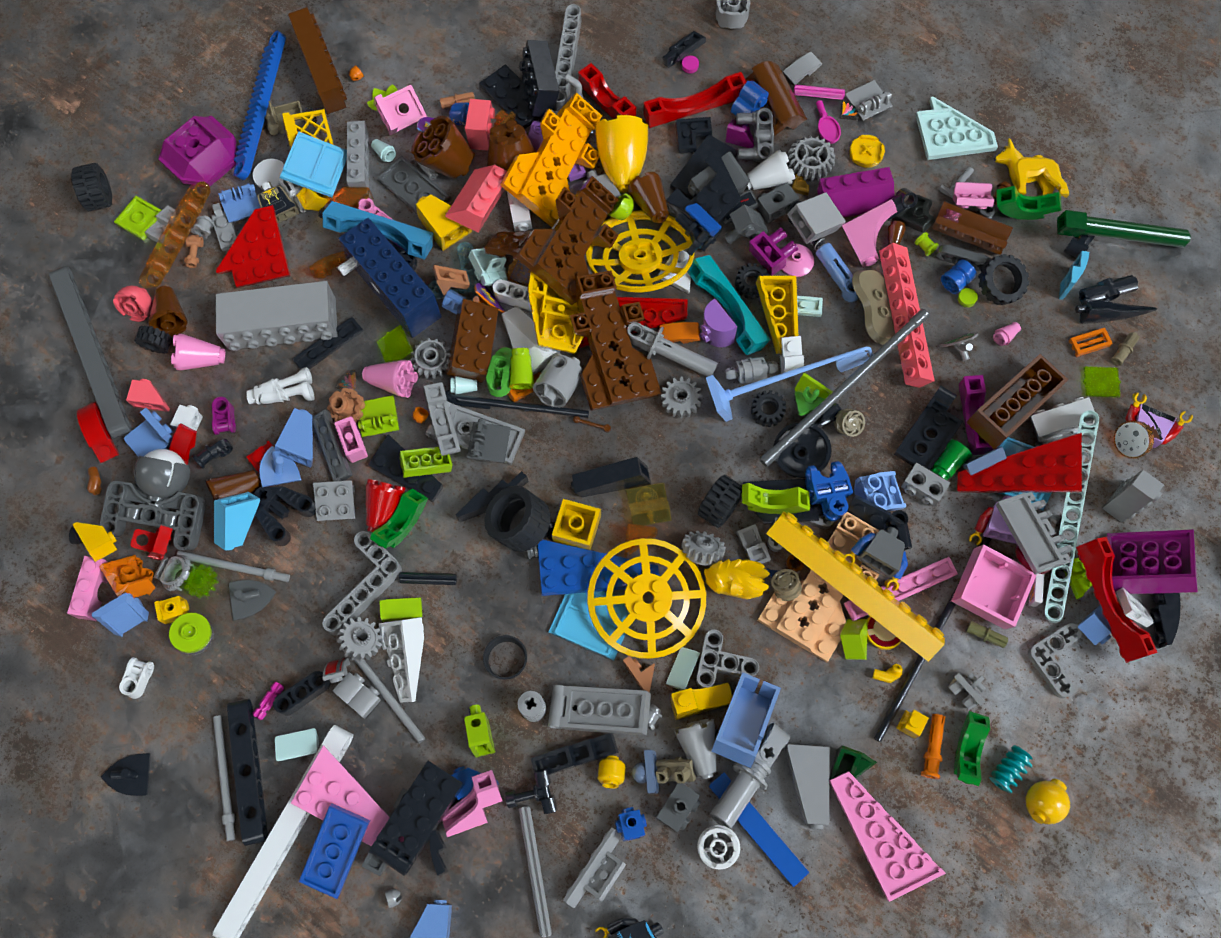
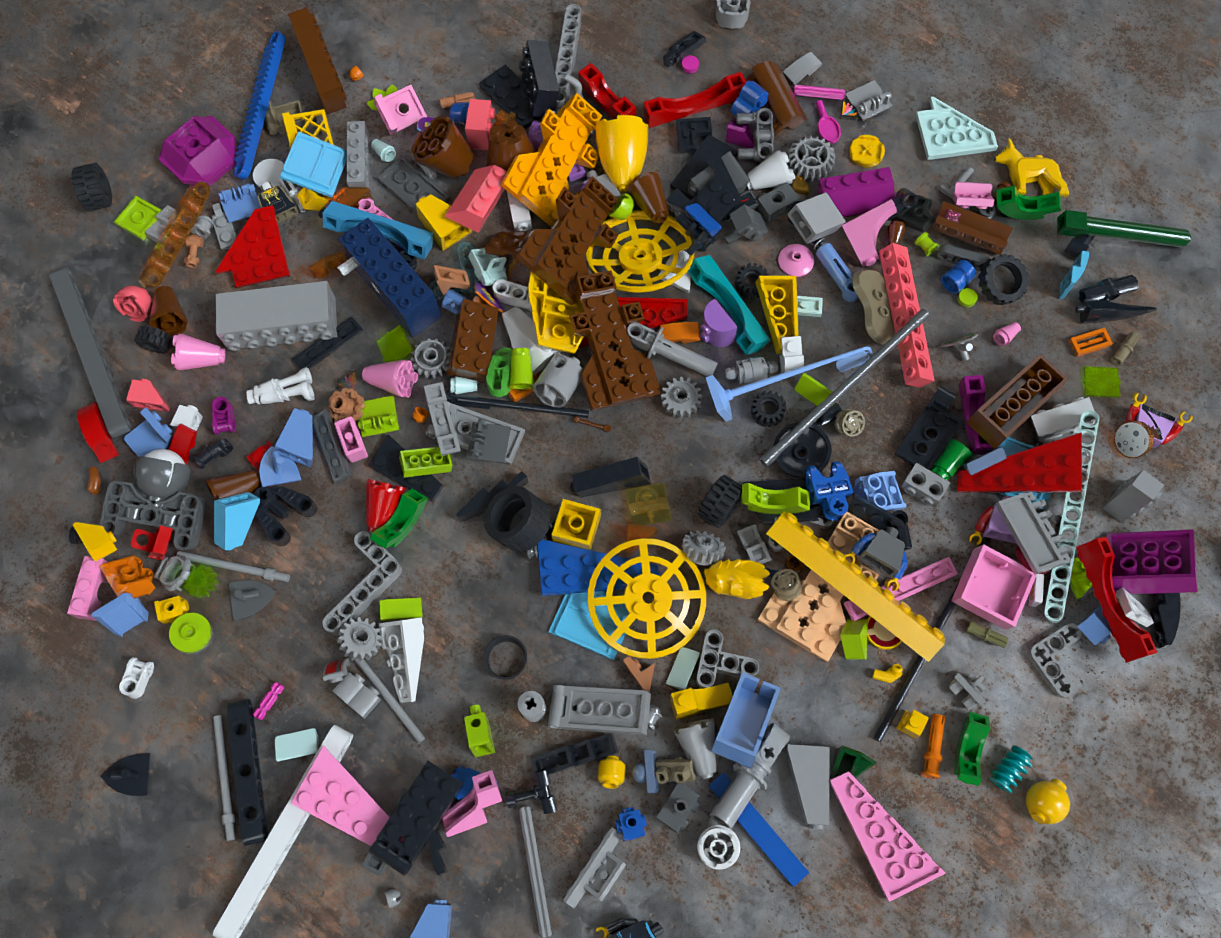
black beam [273,671,331,715] -> none
blue tile [299,803,370,899] -> none
light grey hinge [313,480,355,521] -> none
black axle [399,572,457,585] -> none
magenta brick [749,227,798,276] -> none
bright green piece [795,387,826,416] -> none

